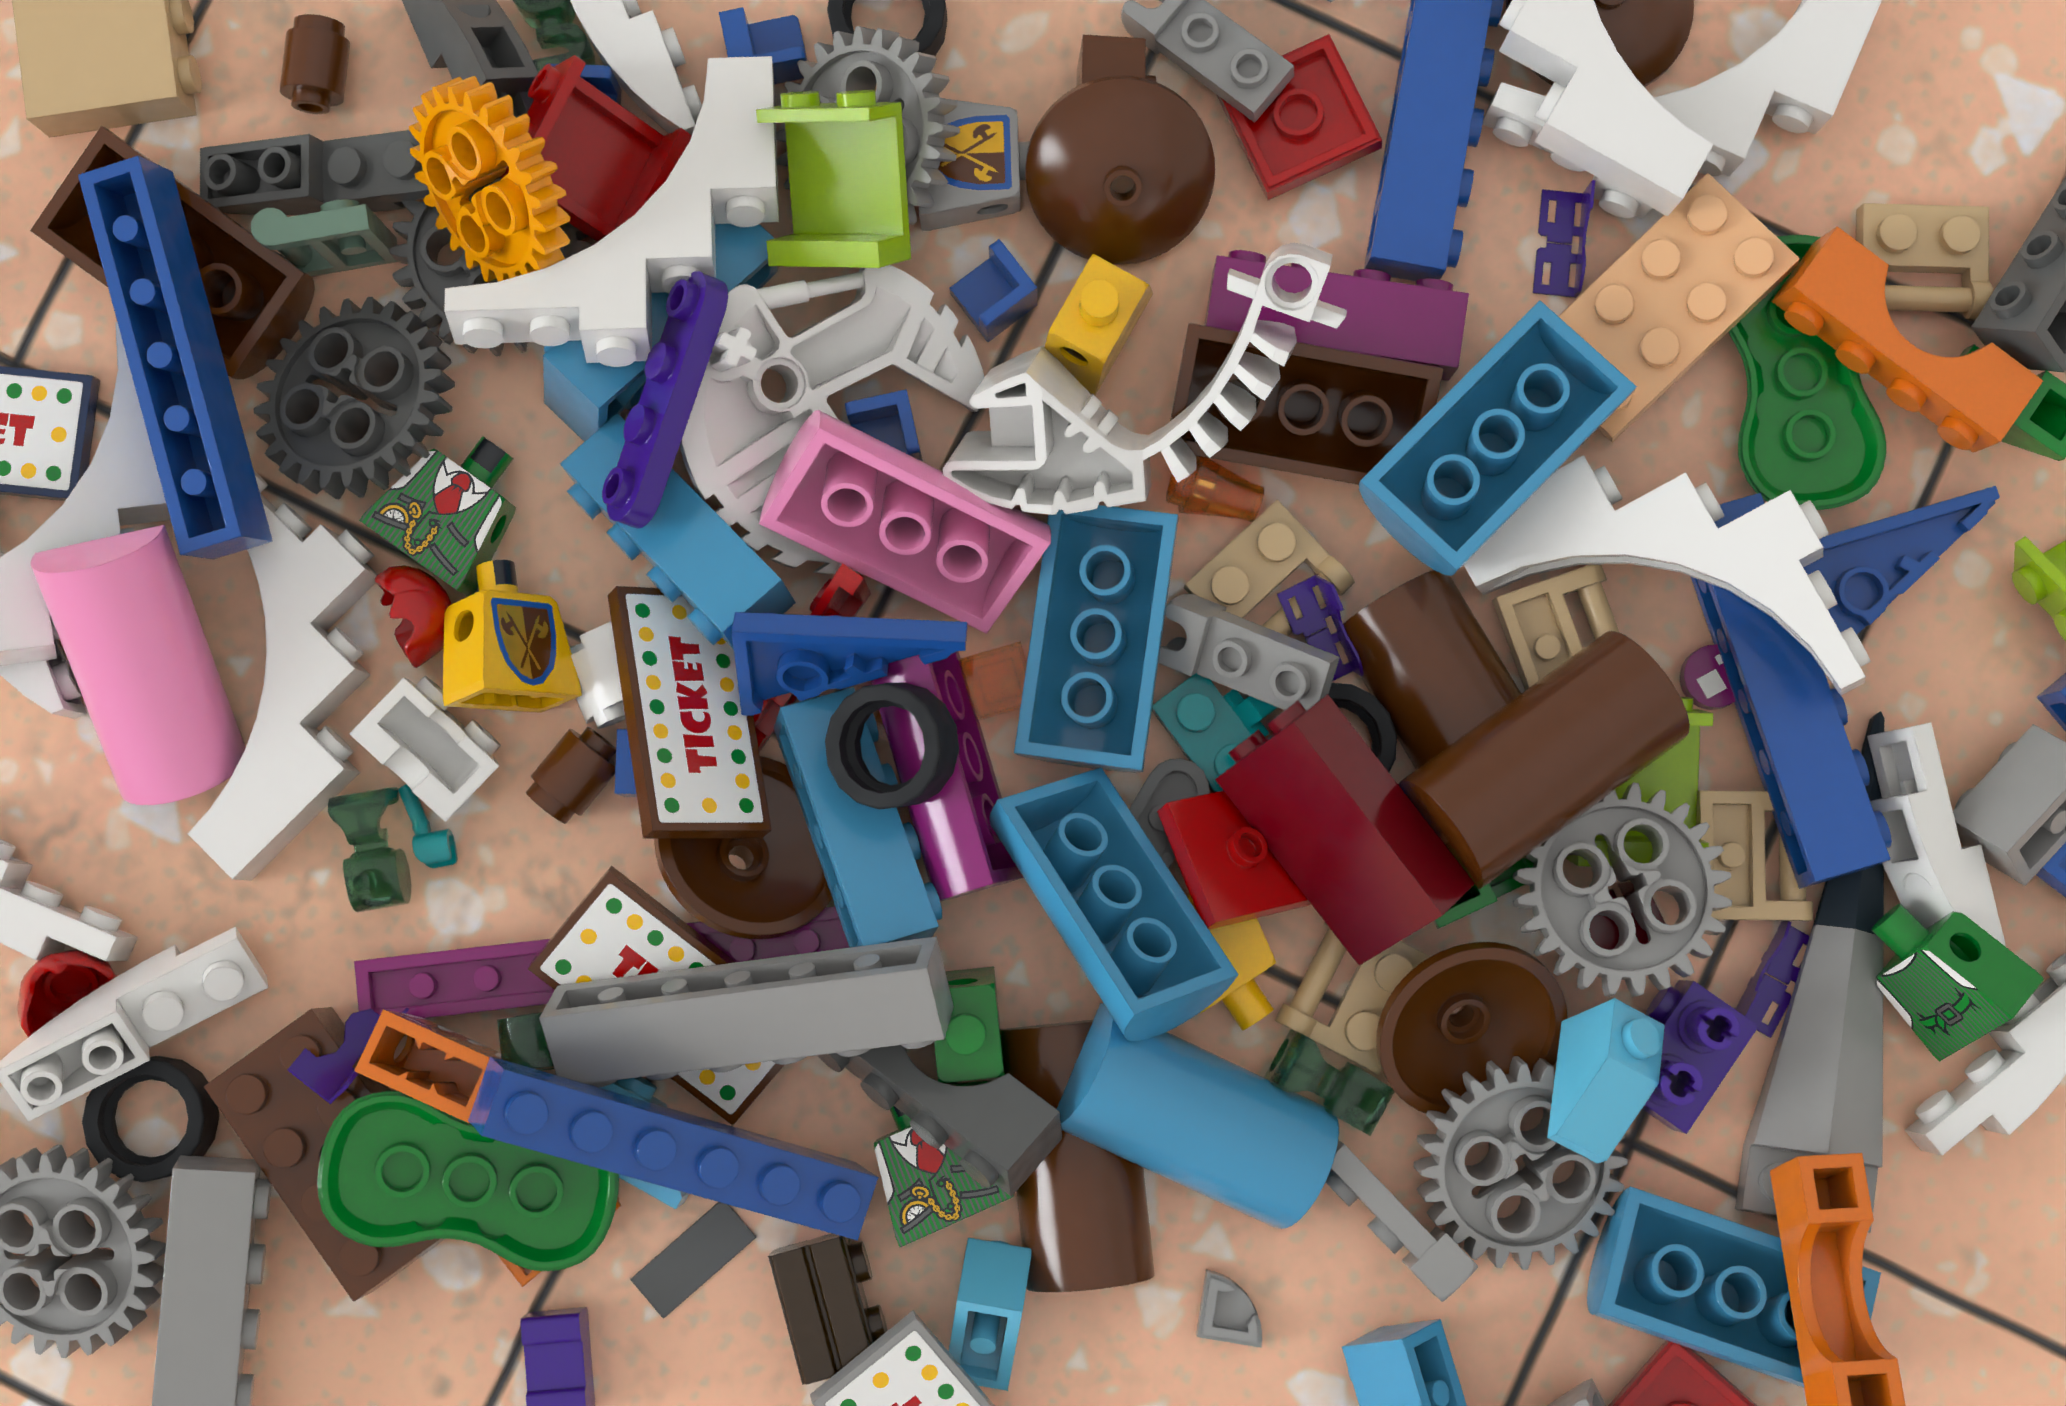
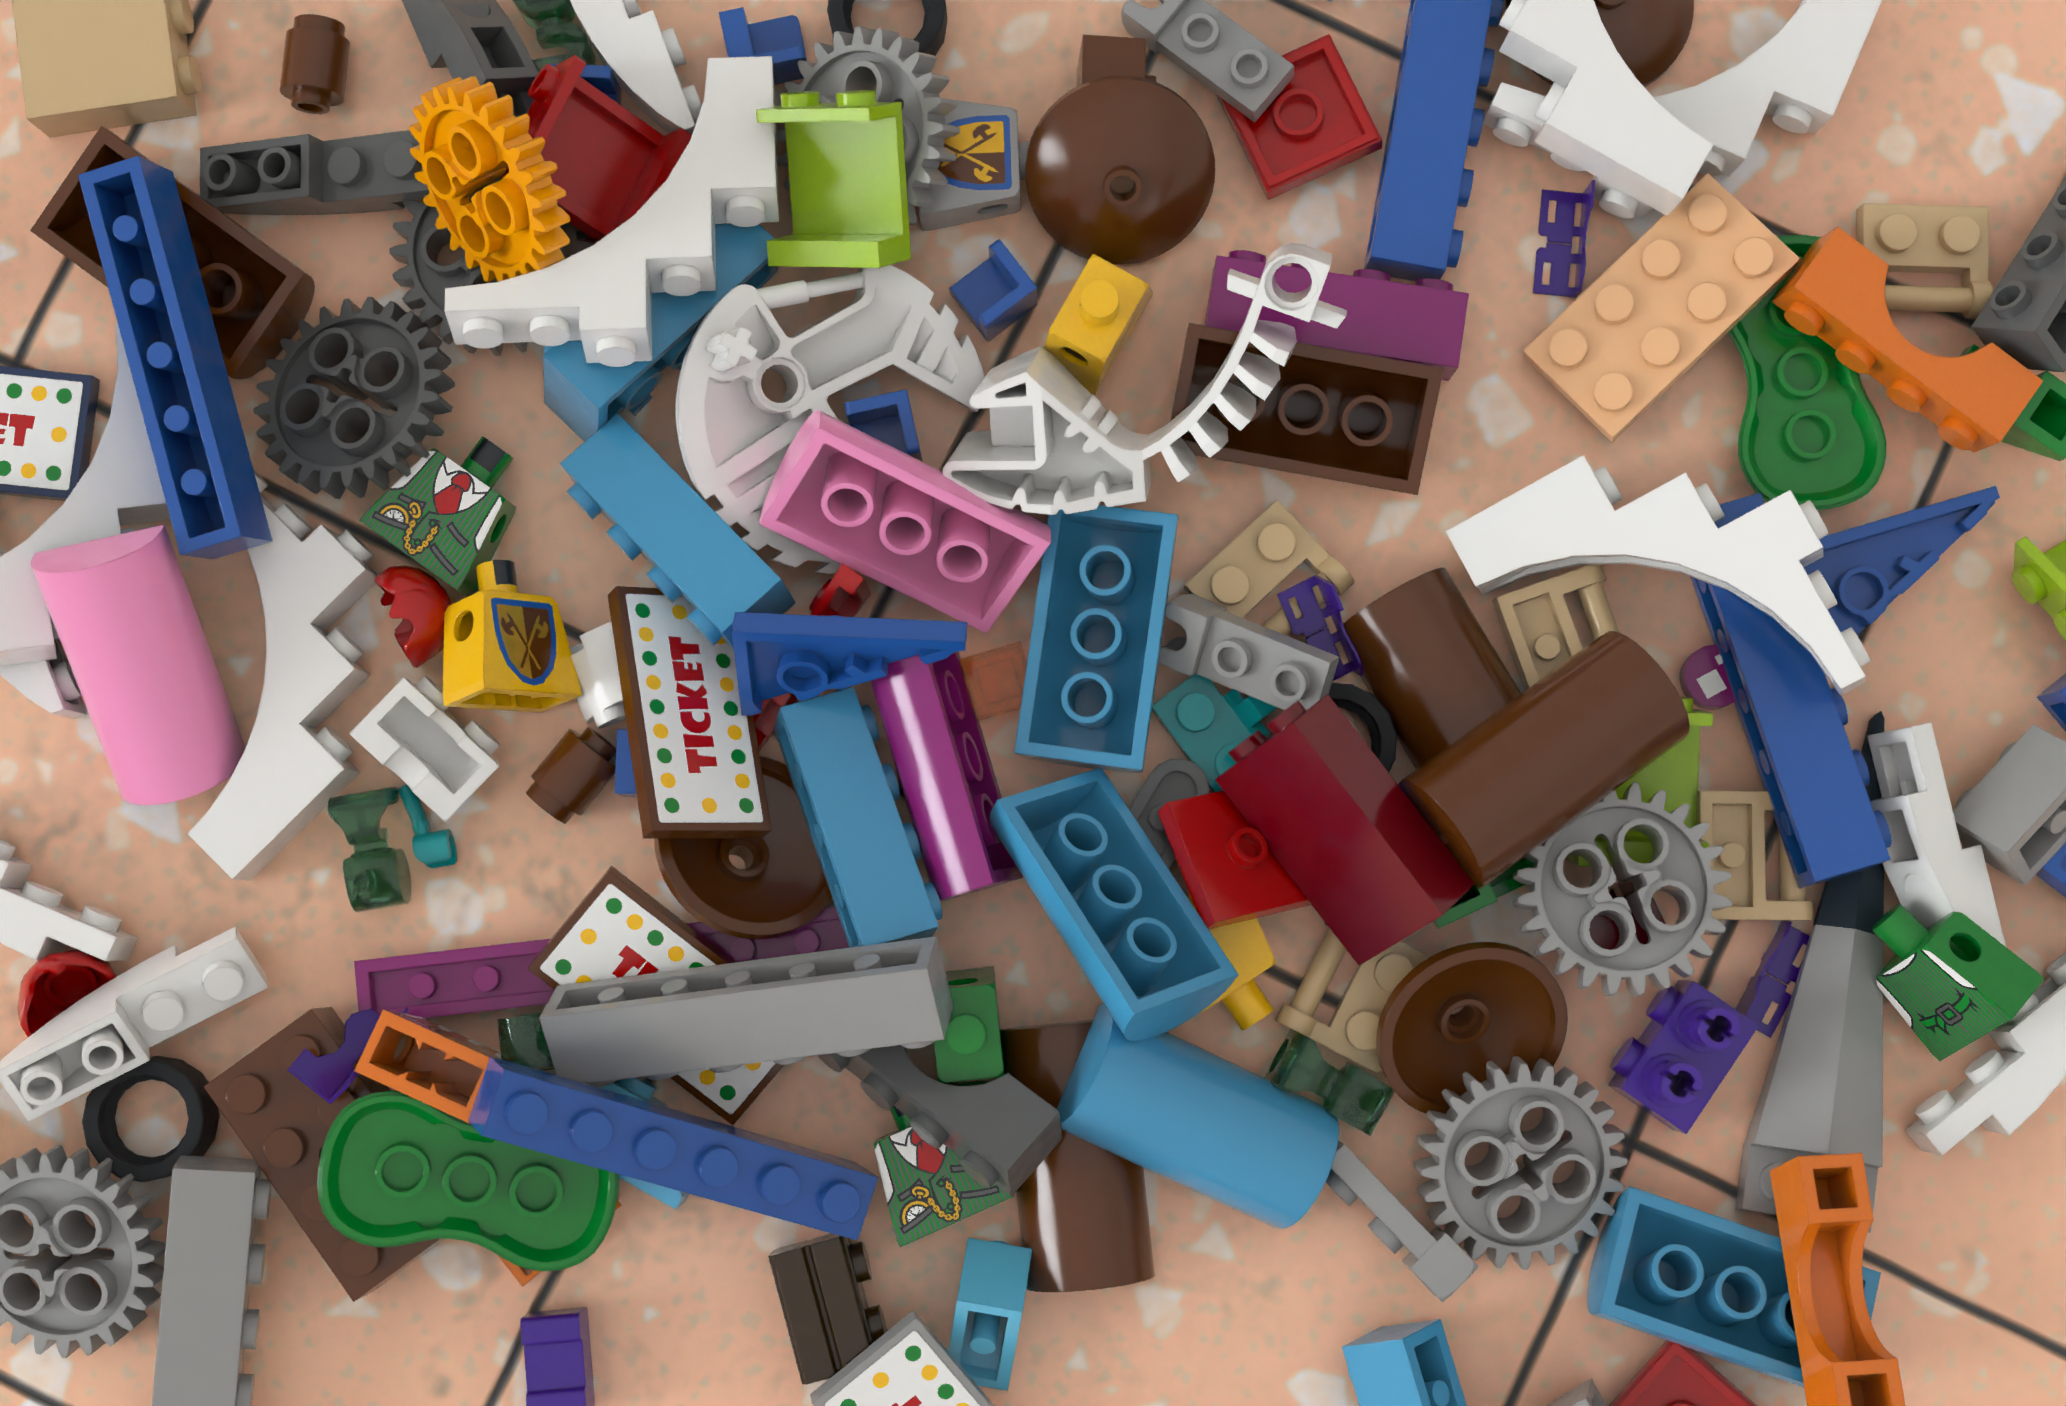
sand green plate [251,199,398,277] -> none
dark purple plate [602,271,728,529] -> none
dark grey sticker [630,1202,756,1319] -> none
black tyre [825,682,959,810] -> none
clear orange cone [1166,456,1264,522] -> none
light grey tile [1196,1269,1262,1348] -> none
dark azure brick [1359,300,1637,576] -> none
medium azure slope [1547,998,1665,1164] -> none

